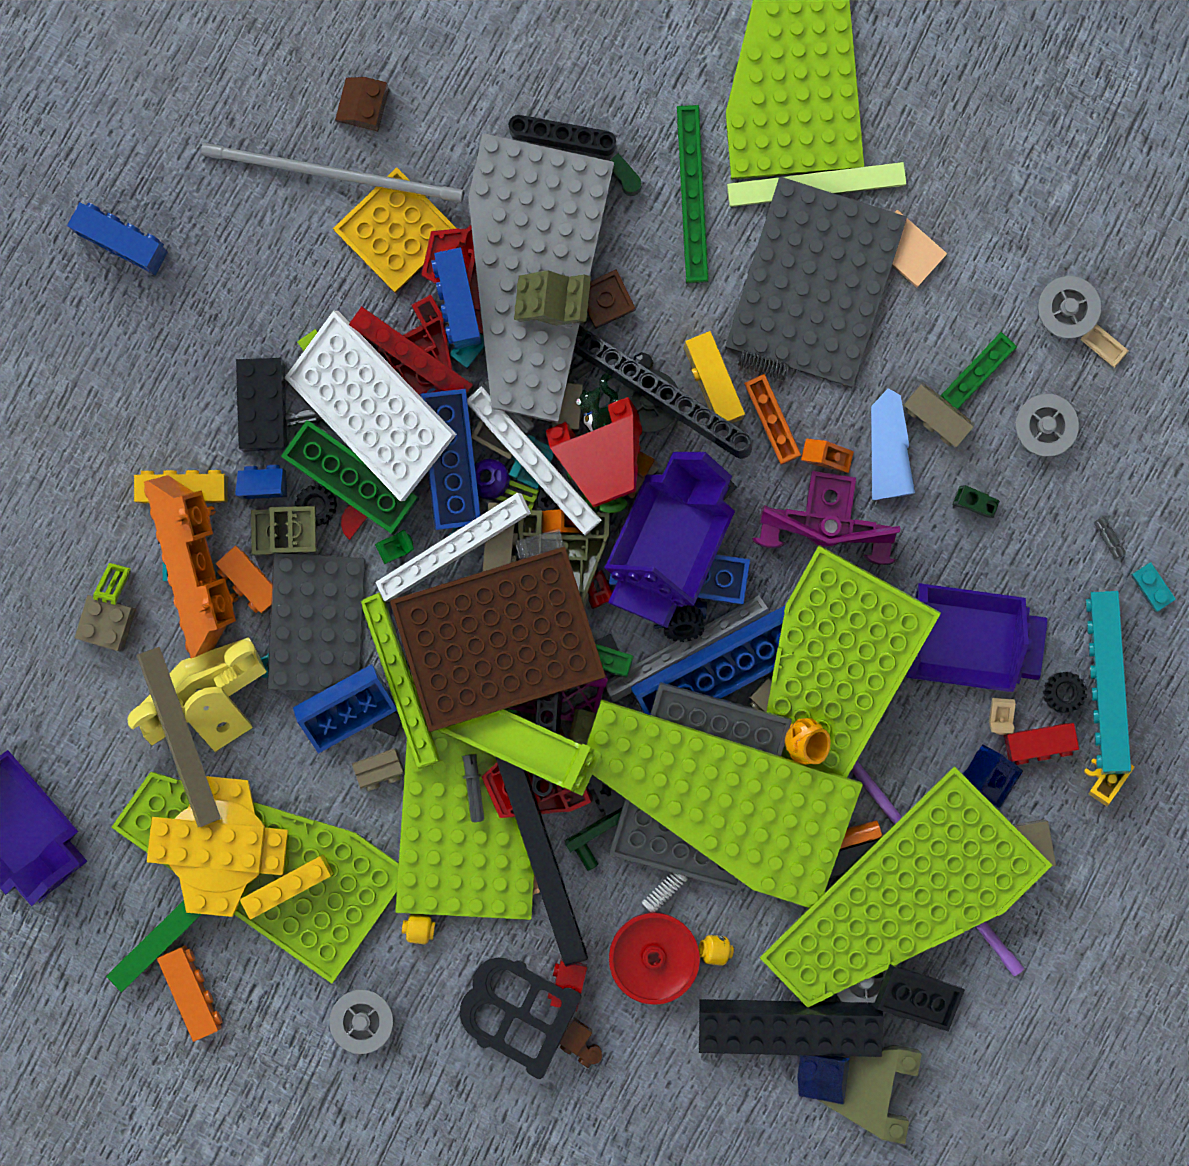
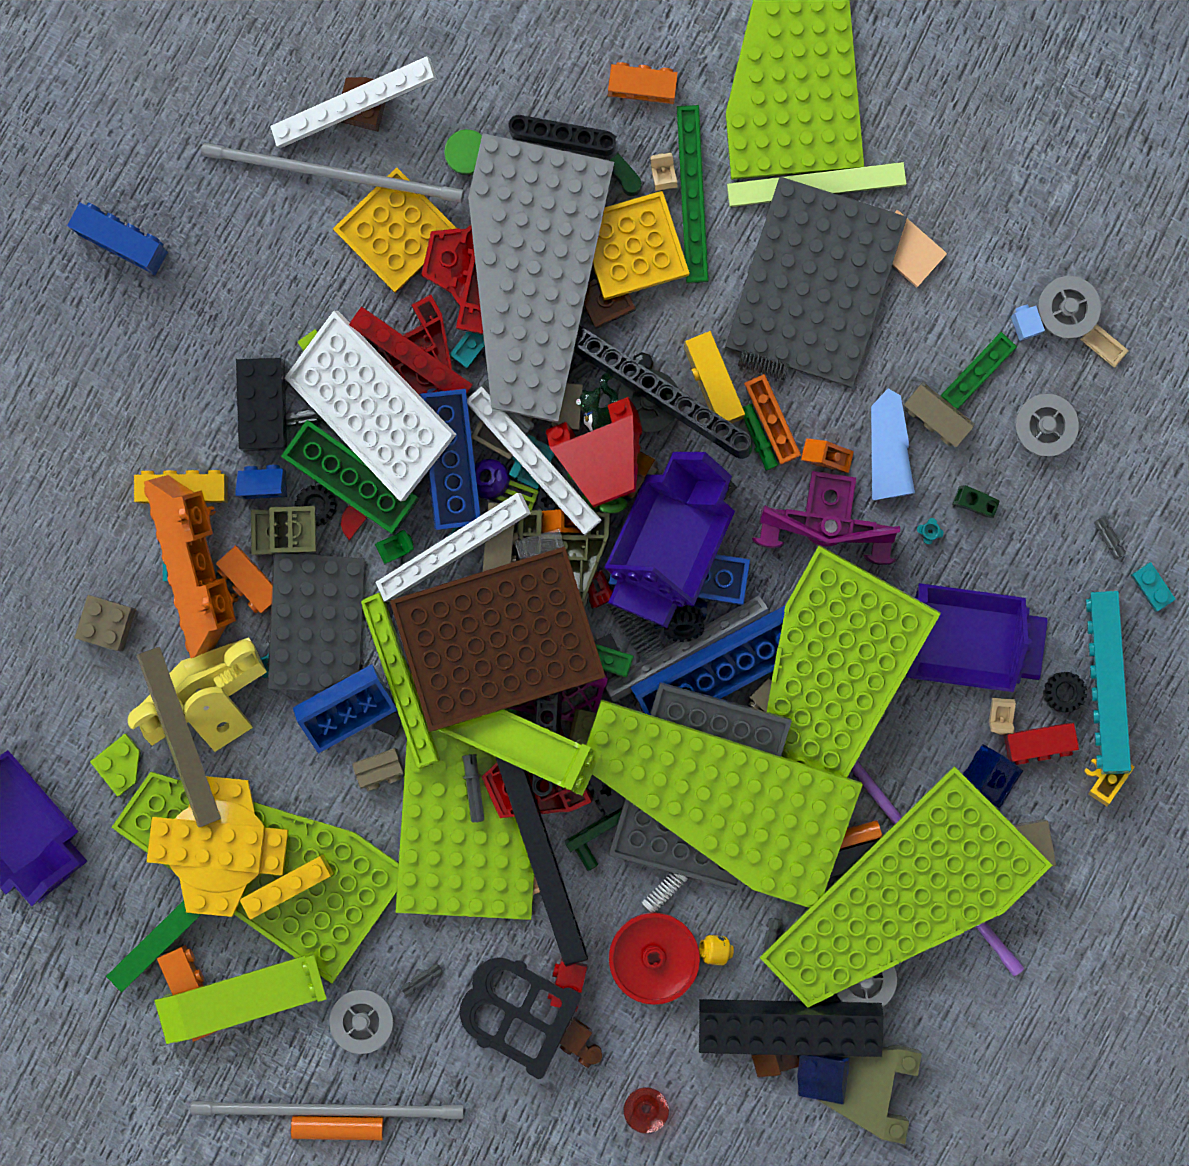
lime tile [93,563,131,605] -> none
yellow head [402,914,435,945] -> none
blue brick [431,247,482,349] -> none
olive bracket [514,270,591,326] -> none
light orange helmet [784,718,831,765] -> none
black plate [873,964,965,1032] -> none
none -> lime plate [90,733,141,797]
none -> lime panel [154,953,327,1044]
none -> light grey piece [191,1101,464,1119]
none -> white plate [271,56,437,148]
none -> orange brick [291,1115,384,1141]
none -> dark grey axle [401,964,443,997]
none -> bright green tile [444,129,482,175]
none -> yellow plate [592,191,690,300]
none -> dark grey piece [607,603,665,662]
none -> orange brick [608,62,678,104]
none -> clear red dish [624,1087,669,1134]
none -> tan bracket [650,153,677,191]
none -> green pin [742,404,779,471]
none -> reddish brown slope [752,1054,801,1077]
none -> dark grey axle [762,918,782,954]
none -> teal plate [917,518,944,545]
none -> light blue brick [1011,304,1045,341]

